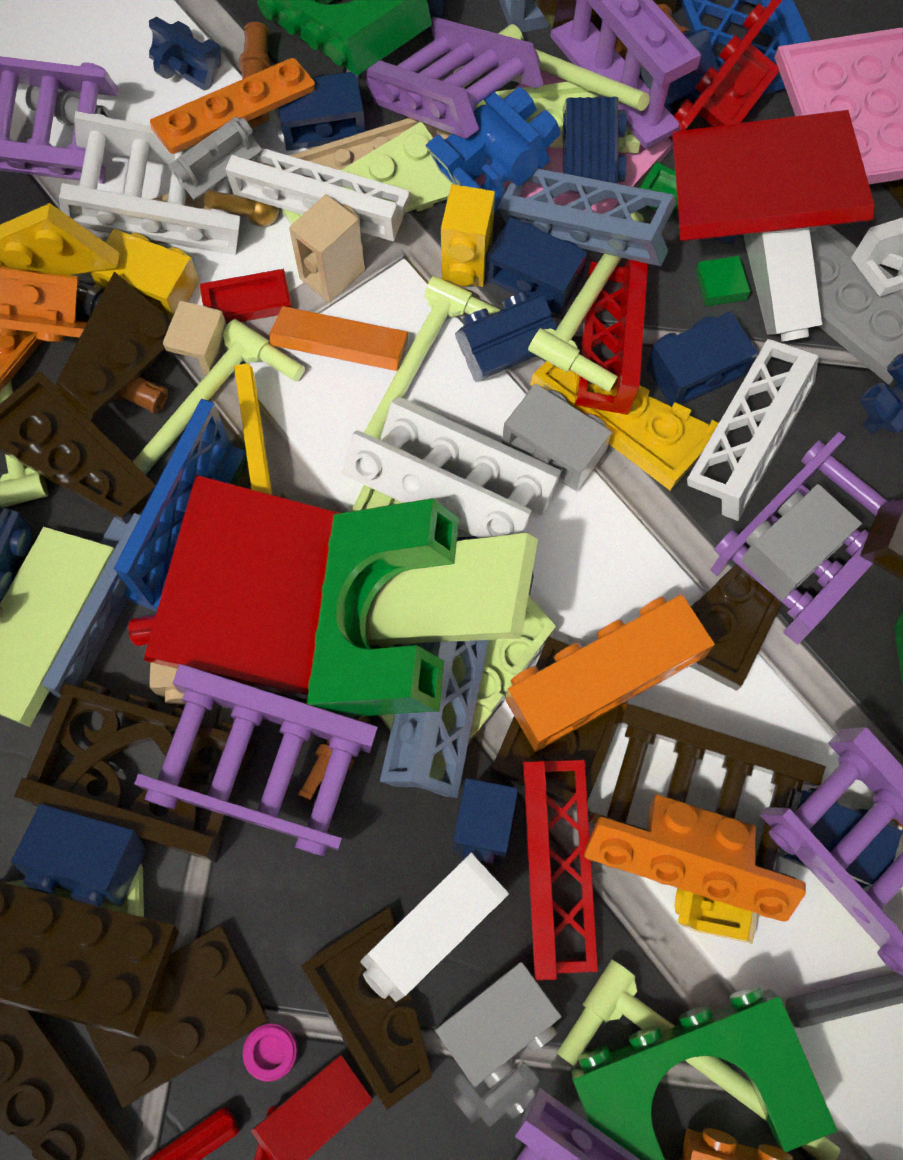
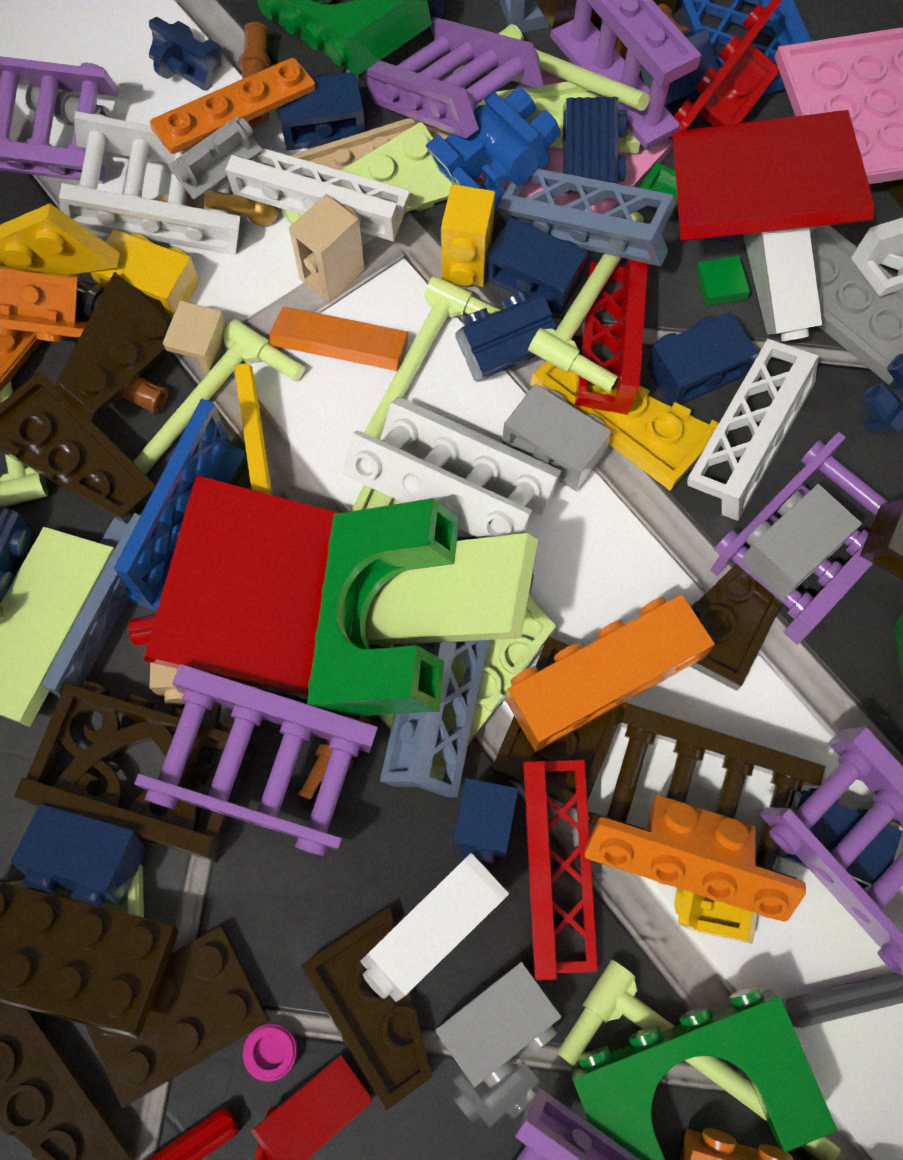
red tile [199,268,292,325] -> none

